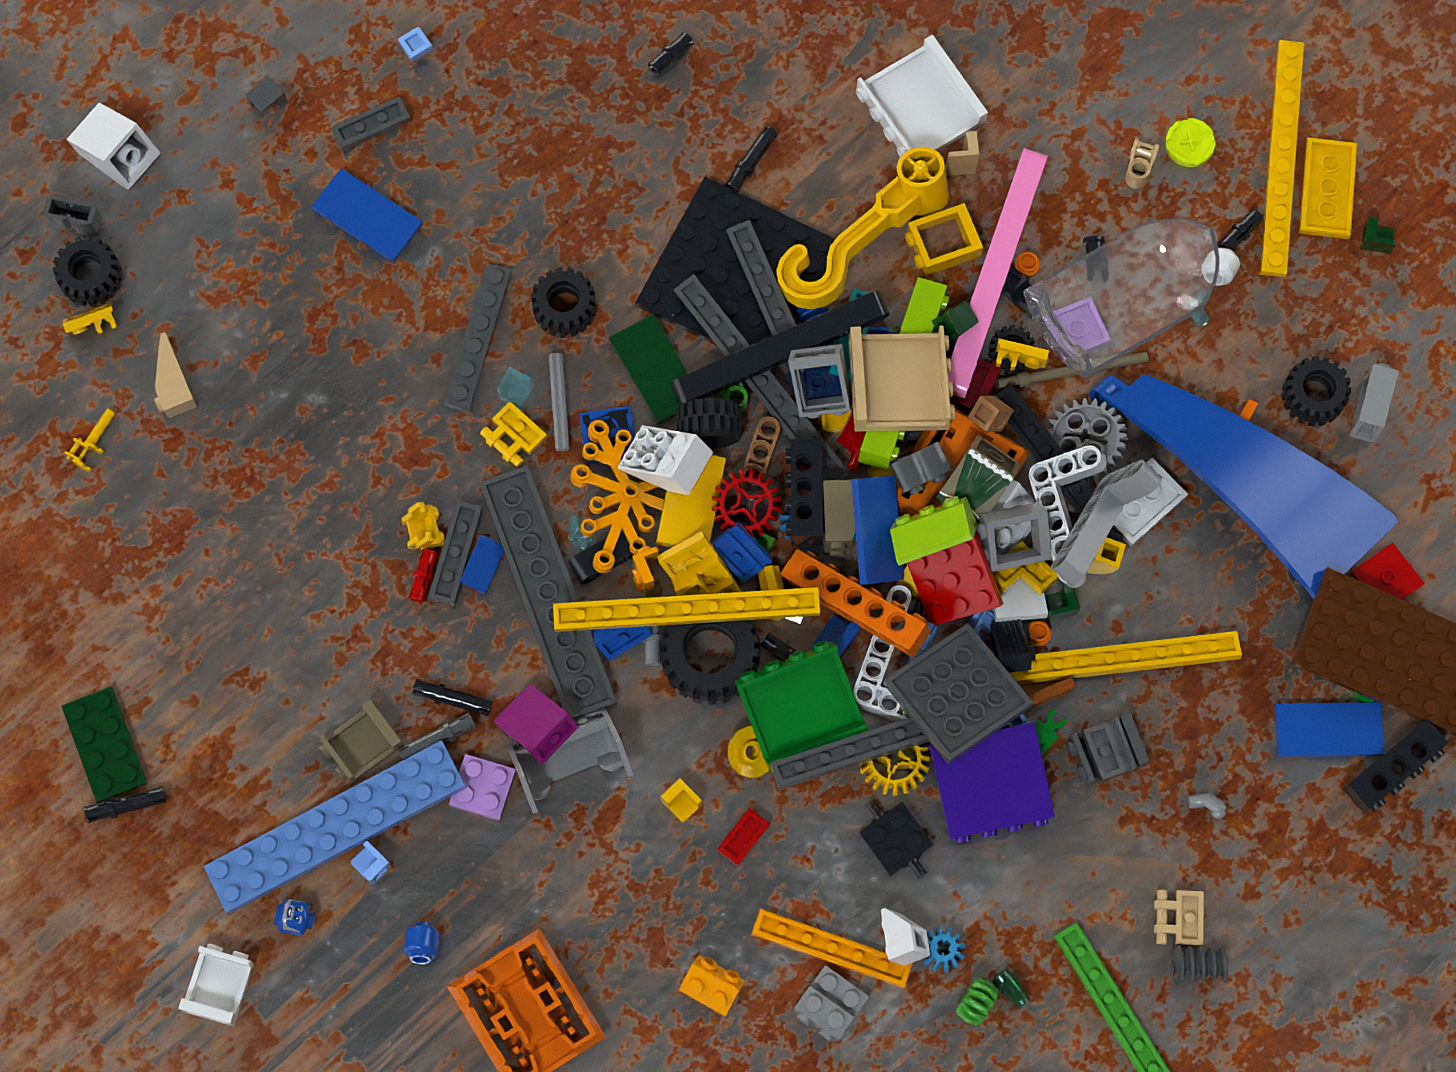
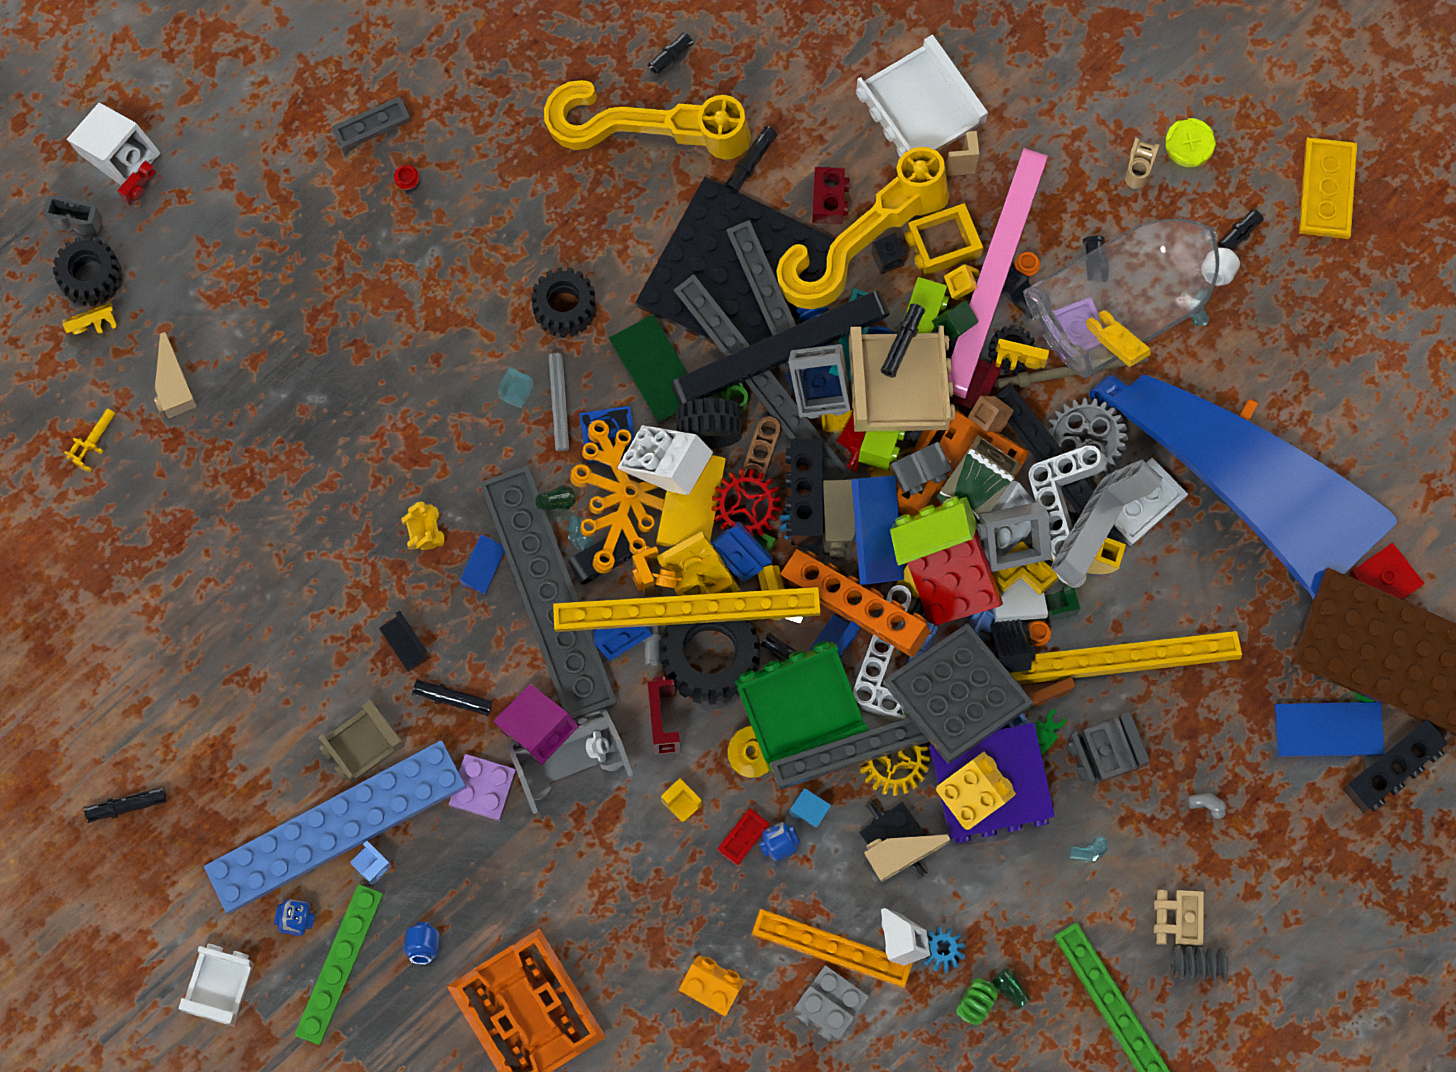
dark green plate [61,686,148,803] -> none
dark grey panel [245,76,288,113] -> none
blue tile [311,168,423,264] -> none
light blue tile [398,26,433,62] -> none
dark grey pin [398,712,477,760] -> none
red pin [408,549,438,603] -> none
dark grey plate [428,500,483,606] -> none
dark grey plate [444,263,512,412] -> none
yellow plate [480,401,547,468] -> none
yellow plate [1260,40,1304,277] -> none
black tyre [1281,356,1351,427] -> none
light grey window [1349,363,1399,443] -> none
dark green panel [1360,216,1396,254] -> none
none -> red plate [117,160,156,206]
none -> bright green plate [295,884,384,1046]
none -> black panel [379,609,430,672]
none -> red plate [394,165,419,190]
none -> clear green cone [536,485,576,511]
none -> yellow piece [544,80,751,160]
none -> white plate [586,731,609,762]
none -> dark red panel [648,676,681,755]
none -> light orange plate [652,569,682,588]
none -> blue head [759,822,801,861]
none -> dark azure panel [789,788,831,827]
none -> dark red brick [812,167,850,225]
none -> tan slope [864,835,950,883]
none -> black brick [871,233,906,275]
none -> black pin [880,303,925,378]
none -> yellow bracket [936,751,1016,830]
none -> yellow panel [944,264,980,302]
none -> clear light blue arm [1069,837,1108,863]
none -> yellow hinge [1085,310,1150,367]

